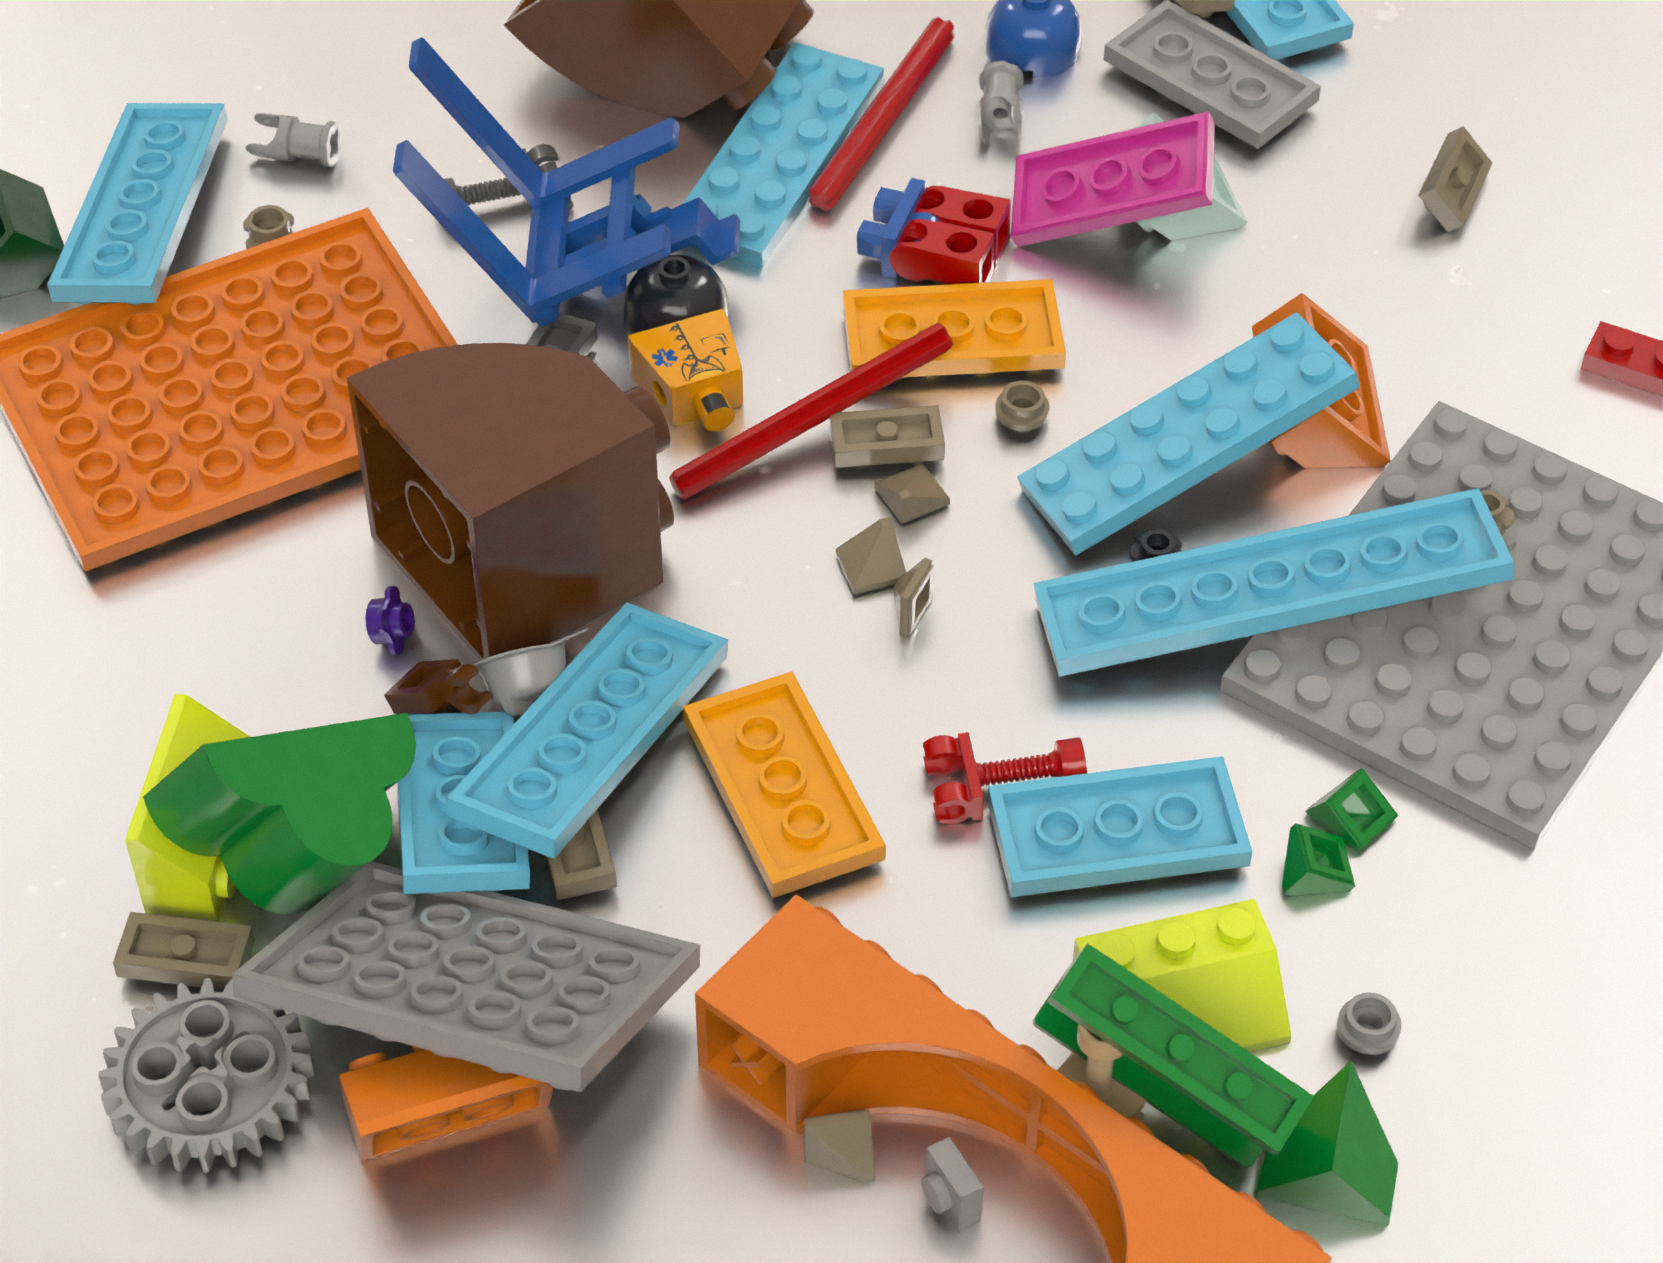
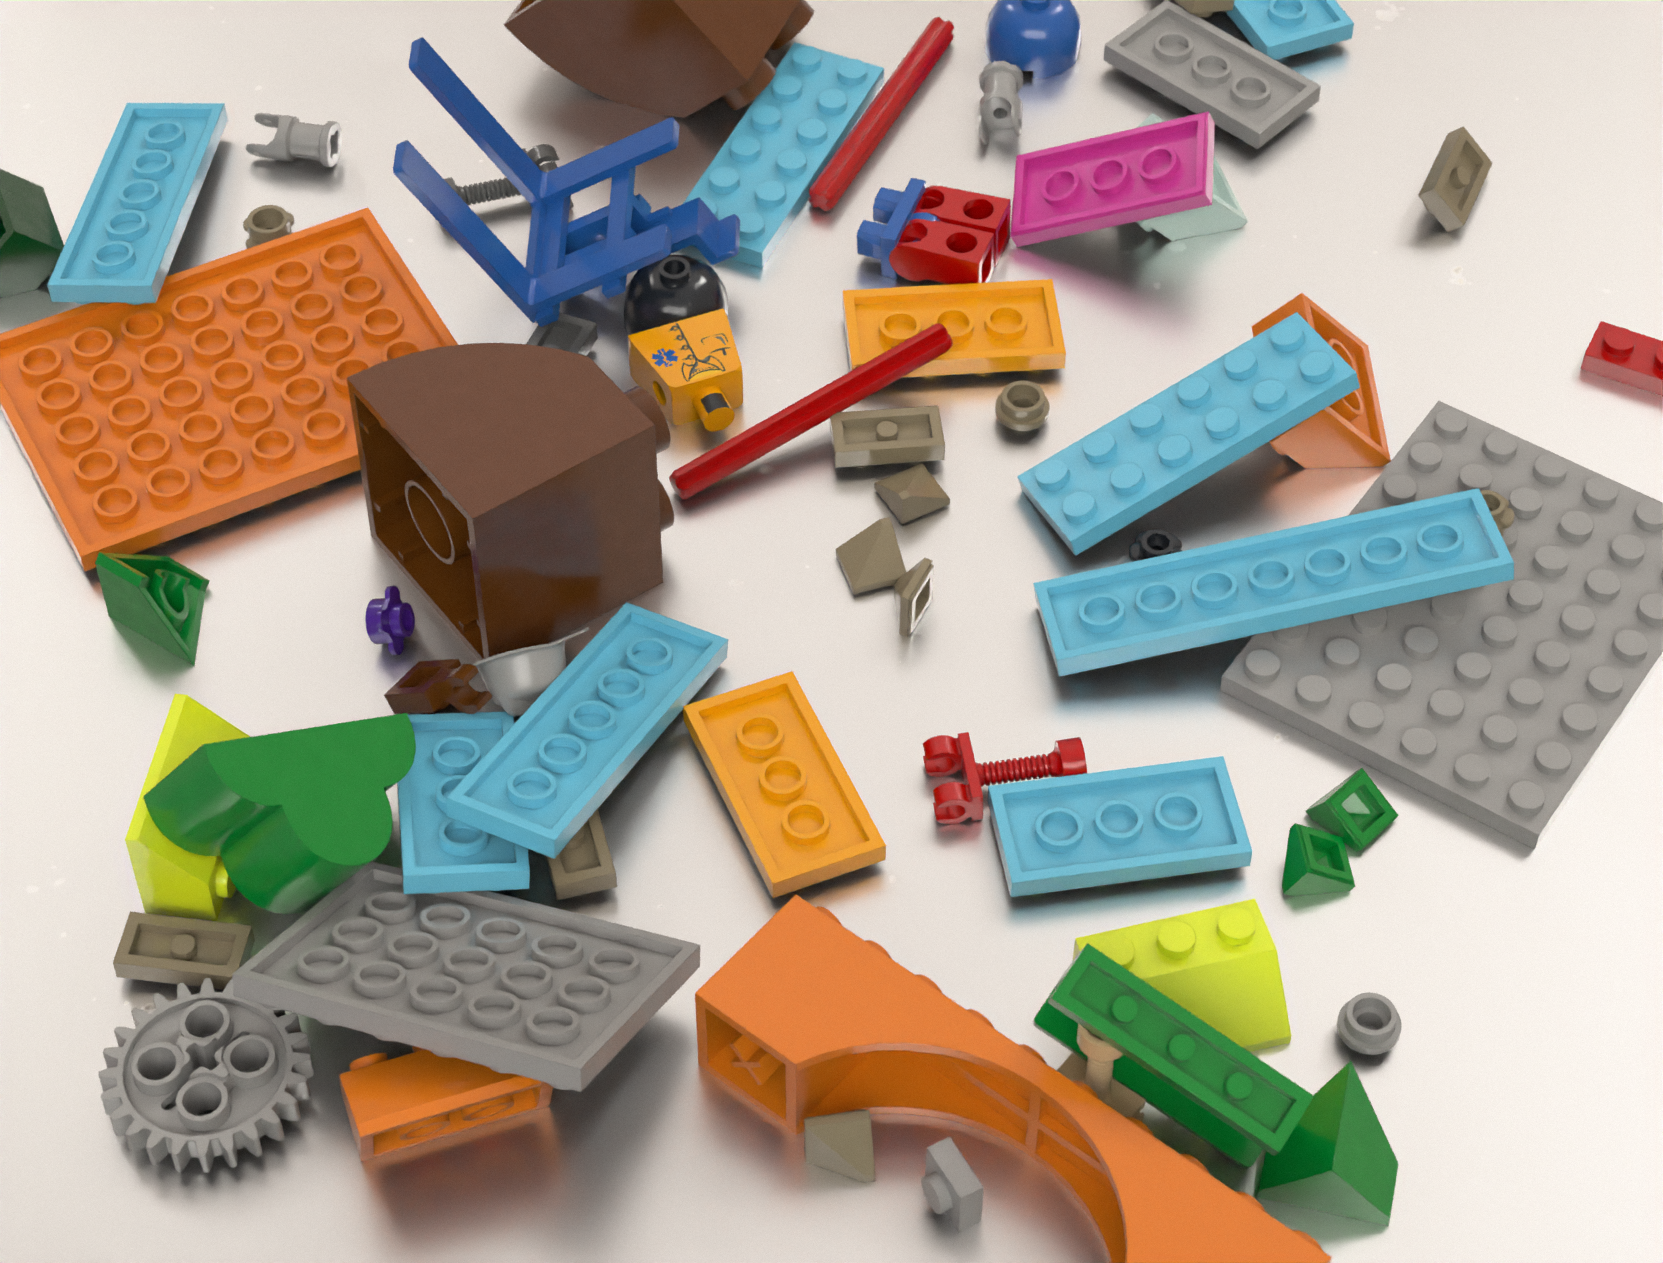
none -> green slope [95,552,210,666]

